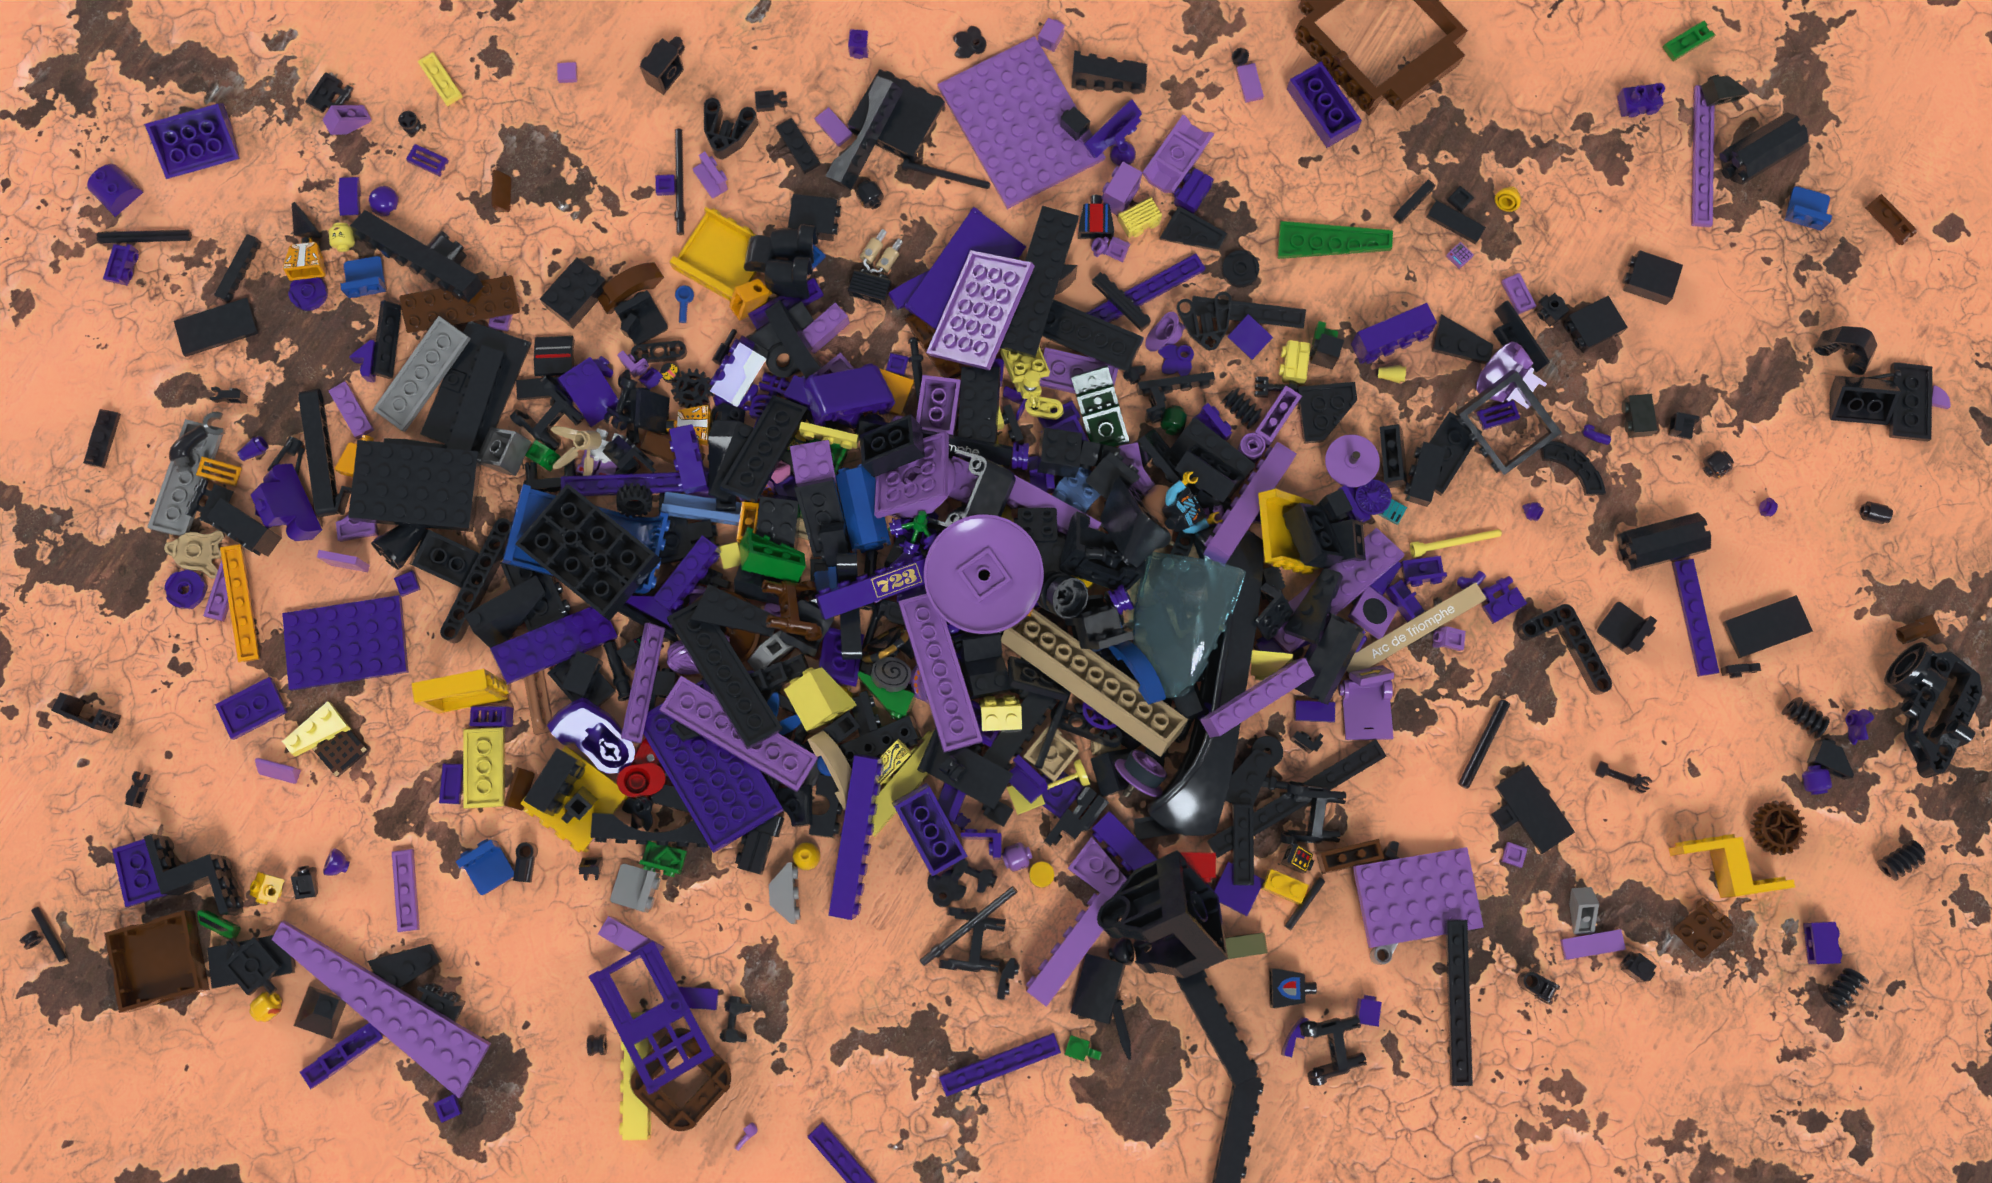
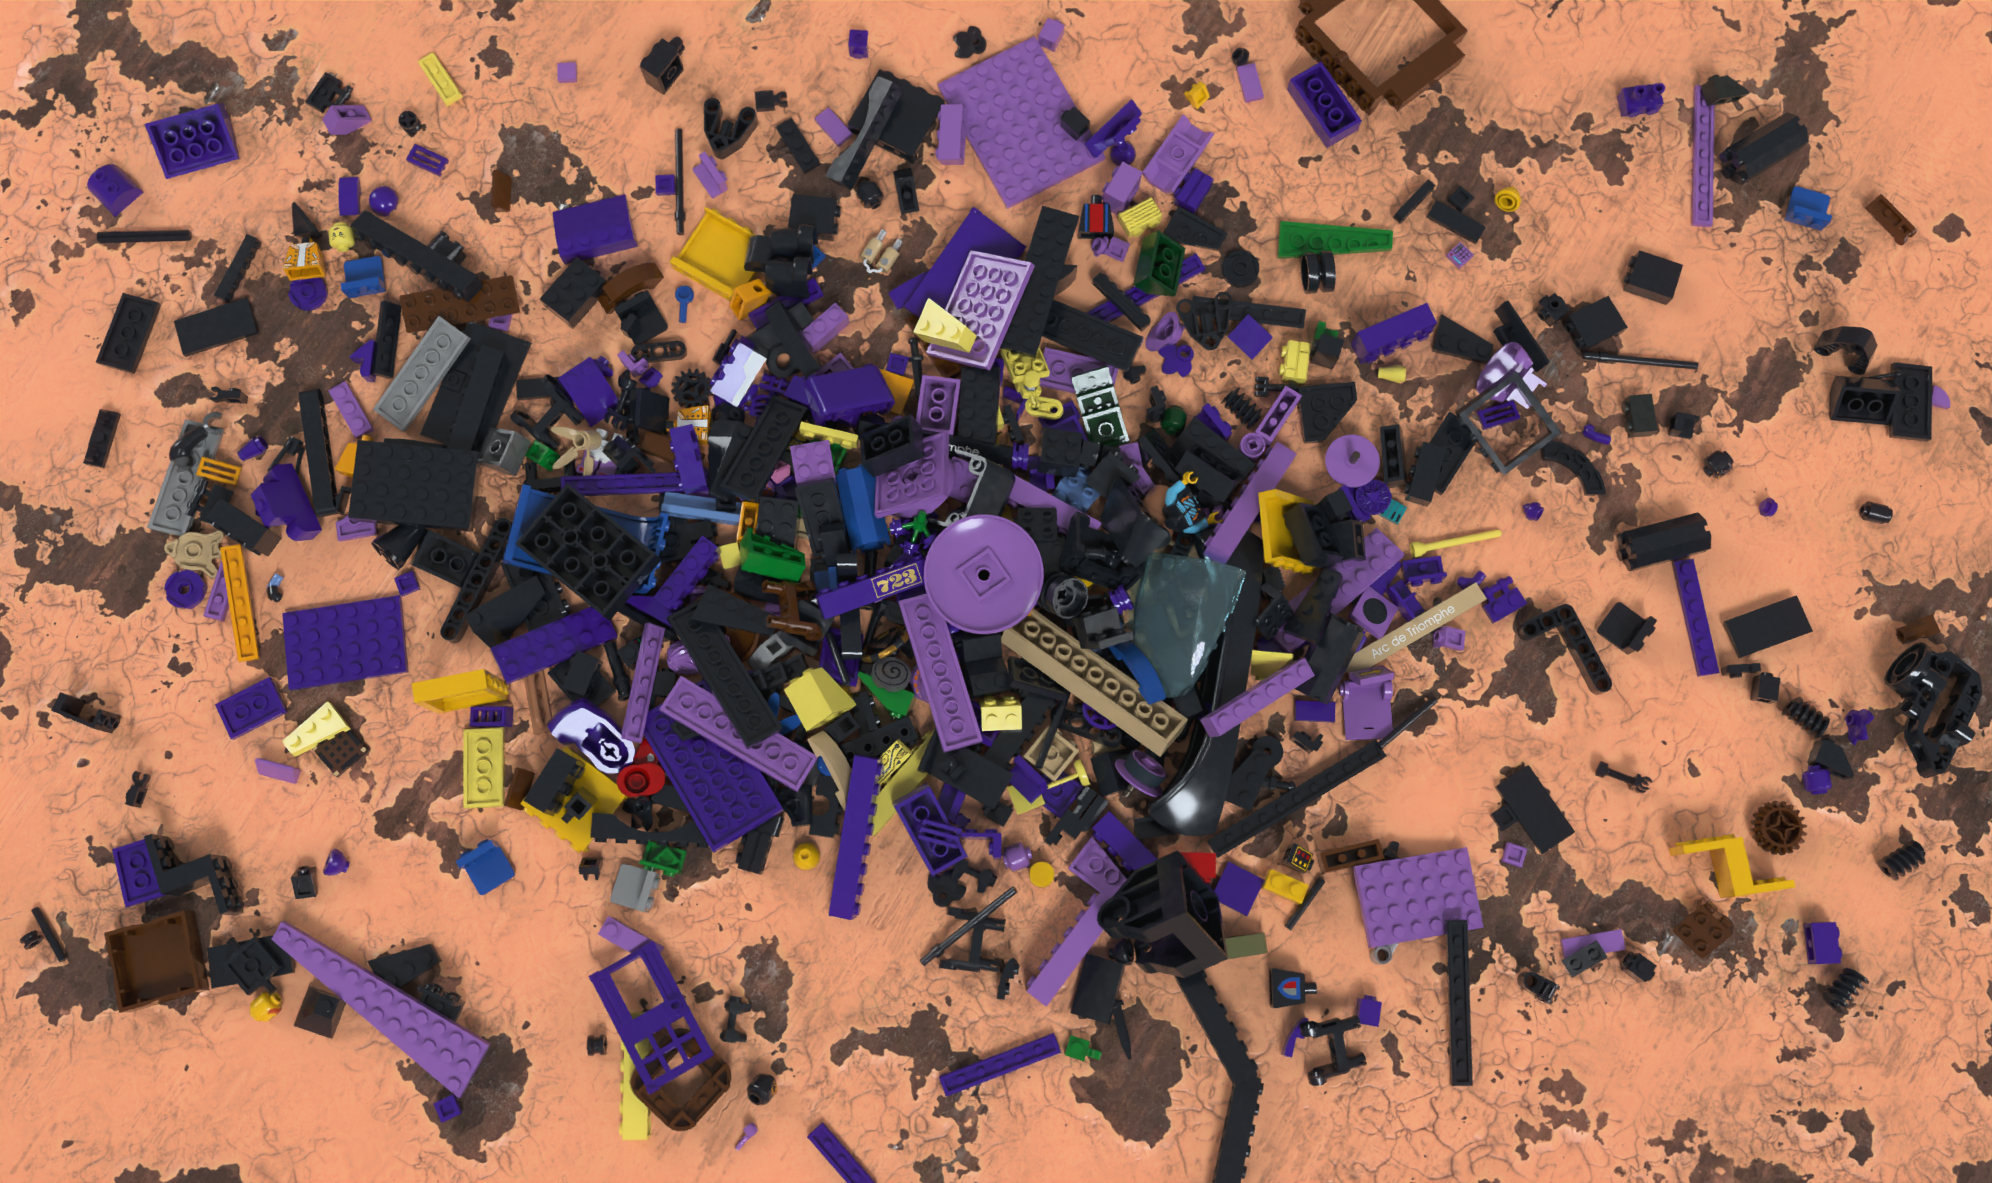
dark purple bracket [103,244,139,286] -> none
green slope [197,910,242,940] -> none
yellow brick [249,872,284,905] -> none
dark purple slope [300,1023,383,1090] -> none
medium lavender tile [317,550,370,573] -> none
medium lavender tile [392,849,420,932] -> none
dark purple tile [439,763,463,805] -> none
black piece [513,842,538,883] -> none
black slope [534,336,575,376] -> none
black tyre [616,483,652,518] -> none
tile [660,363,680,383] -> none
dark purple tile [678,987,719,1010] -> none
light grey slope [769,862,800,924] -> none
black brick [848,269,892,306] -> none
black bar [902,158,991,189] -> none
black wedge [1071,50,1147,94] -> none
black plate [1137,372,1215,397] -> none
black tile [1232,804,1254,885] -> none
black connector [1280,781,1346,845] -> none
black axle [1459,700,1510,789] -> none
medium lavender plate [1501,273,1536,315] -> none
light grey slope [1569,887,1599,935] -> none
green plate [1662,20,1716,62] -> none
none -> black plate [96,293,161,374]
none -> black arm [267,573,284,603]
none -> dark purple slope [552,195,638,265]
none -> black head [747,1074,778,1105]
none -> black bar [825,632,851,686]
none -> black slope [893,168,919,214]
none -> light yellow wedge [913,298,977,353]
none -> dark purple tile [917,818,962,849]
none -> medium lavender brick [936,104,968,165]
none -> dark green slope [1133,230,1186,297]
none -> yellow tile [1184,82,1210,109]
none -> black wheel [1301,250,1336,294]
none -> black bar [1376,696,1438,750]
none -> black hinge [1561,940,1608,978]
none -> black bar [1582,351,1699,370]
none -> black brick [1750,672,1780,704]

